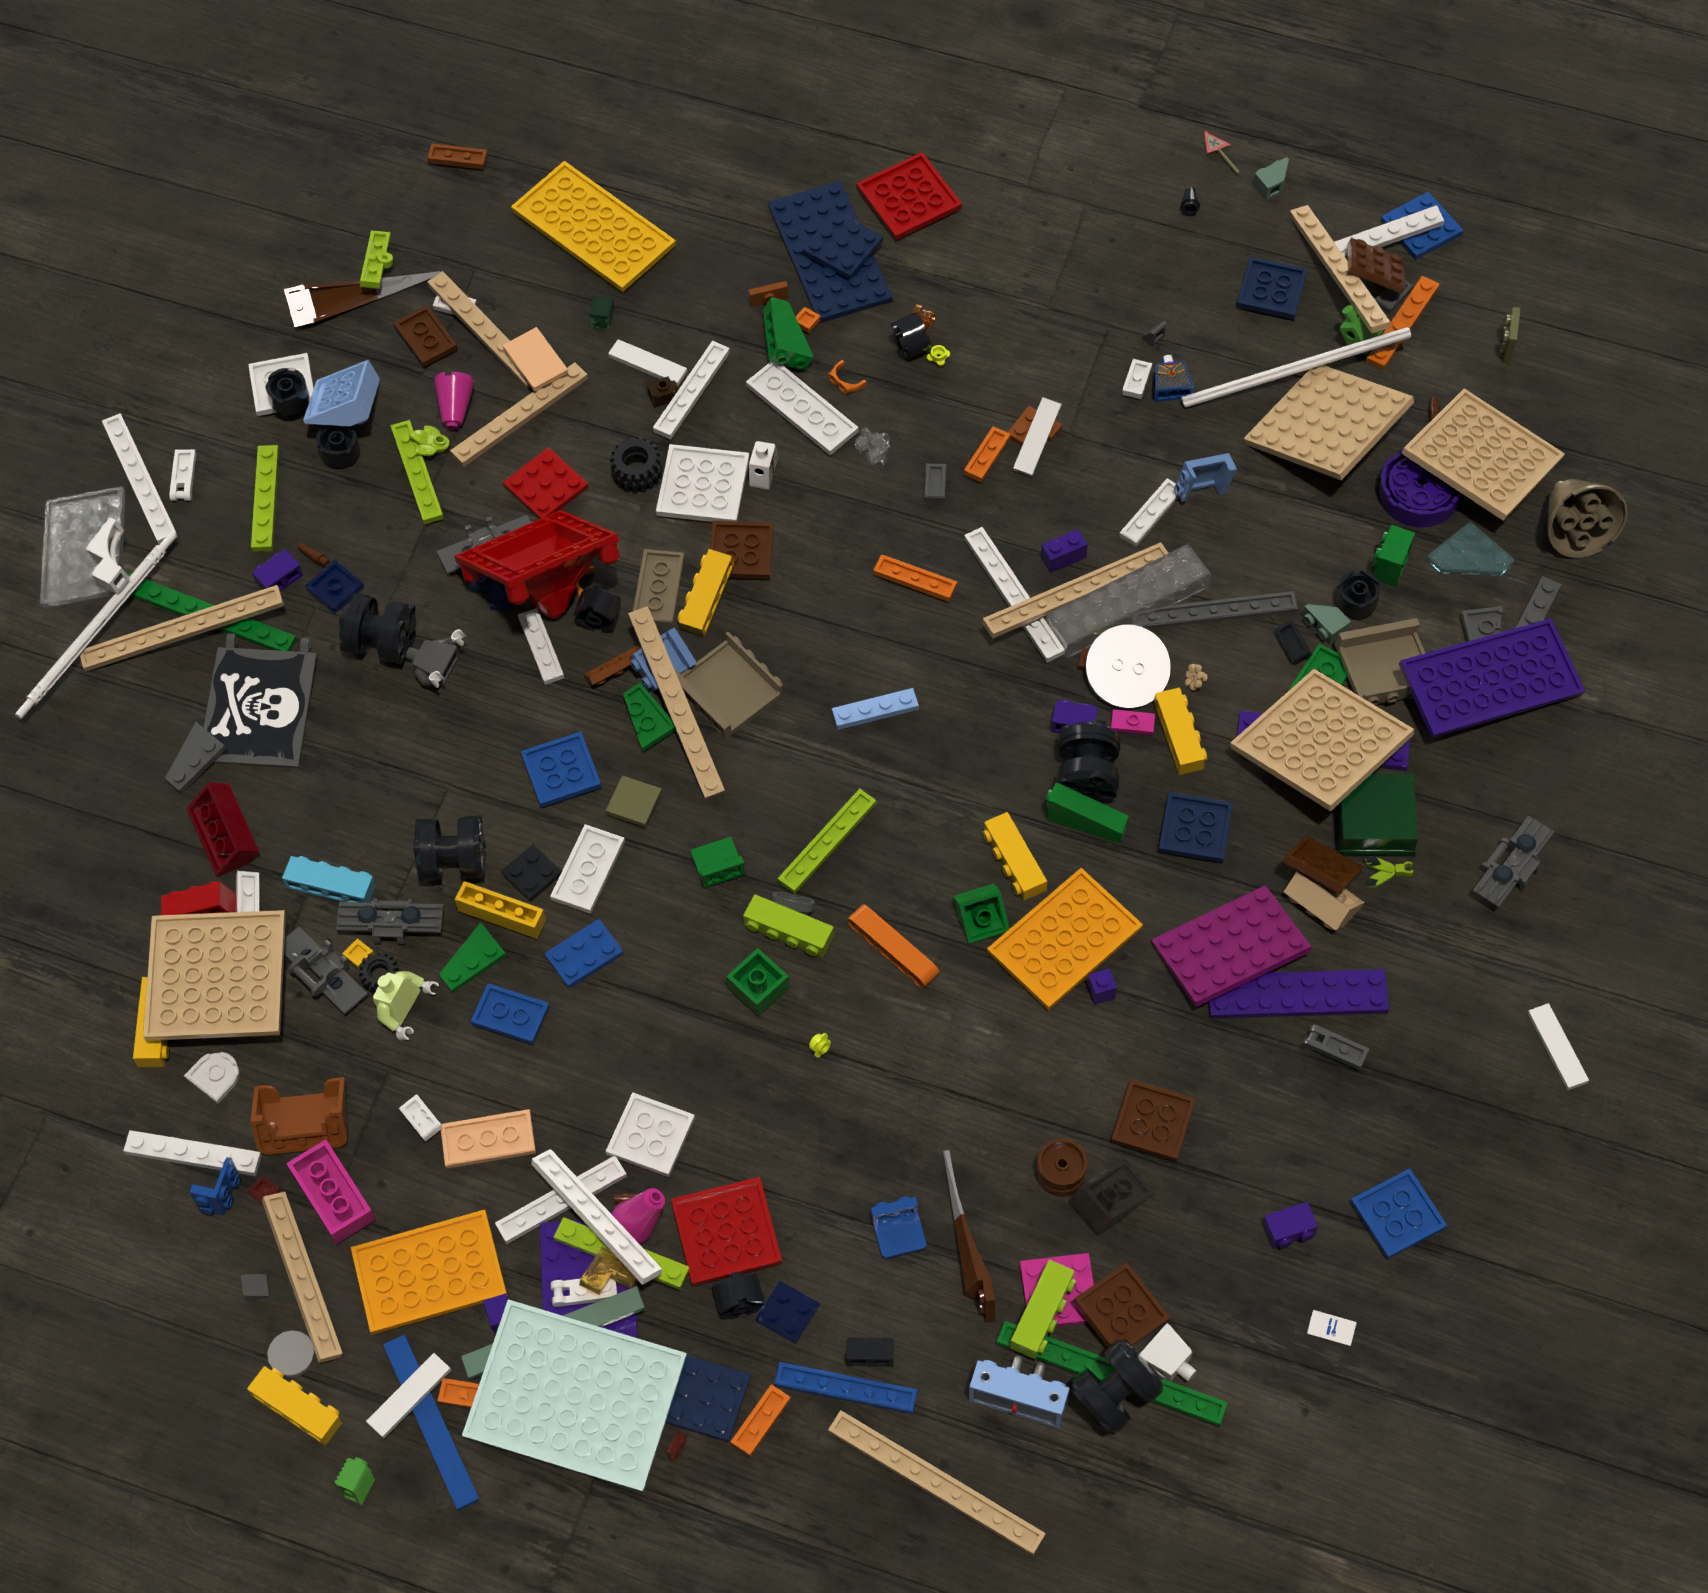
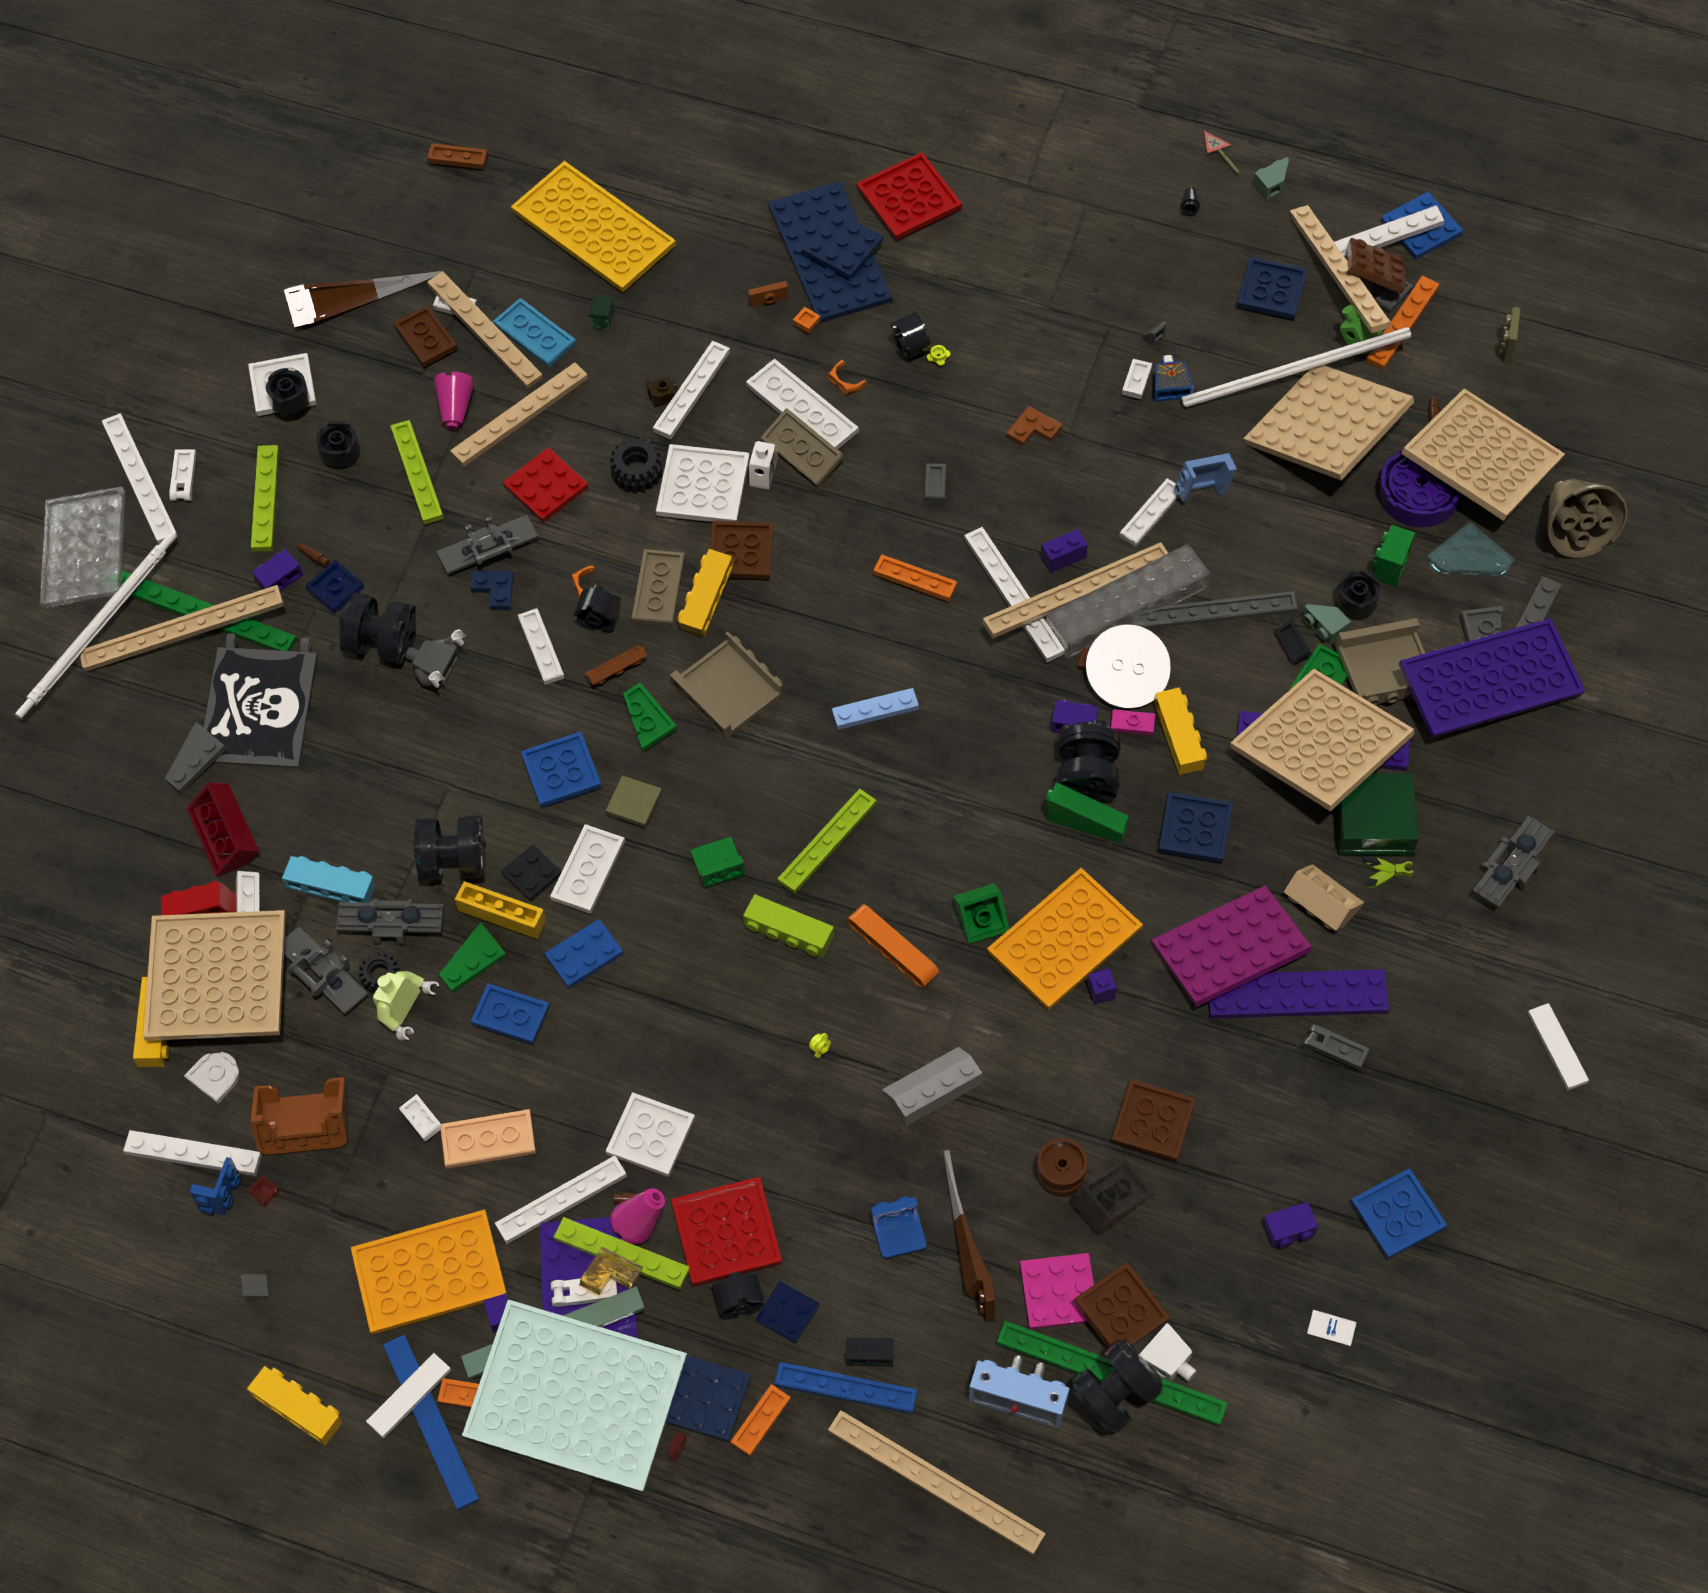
white arch [86,517,130,594] -> none
tan plate [262,1192,343,1363] -> none
light grey tile [267,1330,315,1378] -> none
dark pink brick [286,1140,375,1244] -> none
light blue slope [303,360,380,426] -> none
bright green brick [335,1457,375,1505] -> none
yellow plate [342,938,374,970] -> none
lime hinge [360,230,393,289] -> none
lime plate [409,426,450,456] -> none
red piece [454,510,620,619] -> none
light nougat tile [503,327,568,391] -> none
white plate [531,1149,662,1285] -> none
white tile [608,339,687,386] -> none
tan plate [628,606,725,800] -> none
medium blue panel [629,627,697,692] -> none
green brick [726,948,790,1016] -> none
green slope [763,297,813,371] -> none
dark grey plate [771,891,815,915] -> none
clear hips [855,426,890,465] -> none
clear orange wheel [911,303,937,330] -> none
orange plate [964,426,1011,483] -> none
yellow brick [982,812,1047,901] -> none
lime brick [1010,1259,1077,1360] -> none
white tile [1013,397,1061,477] -> none
tan plant [1185,664,1208,691] -> none
reddish brown plate [1283,835,1363,894] -> none
none -> dark azure tile [493,298,577,368]
none -> dark tan tile [761,408,845,487]
none -> light grey slope [882,1047,982,1127]

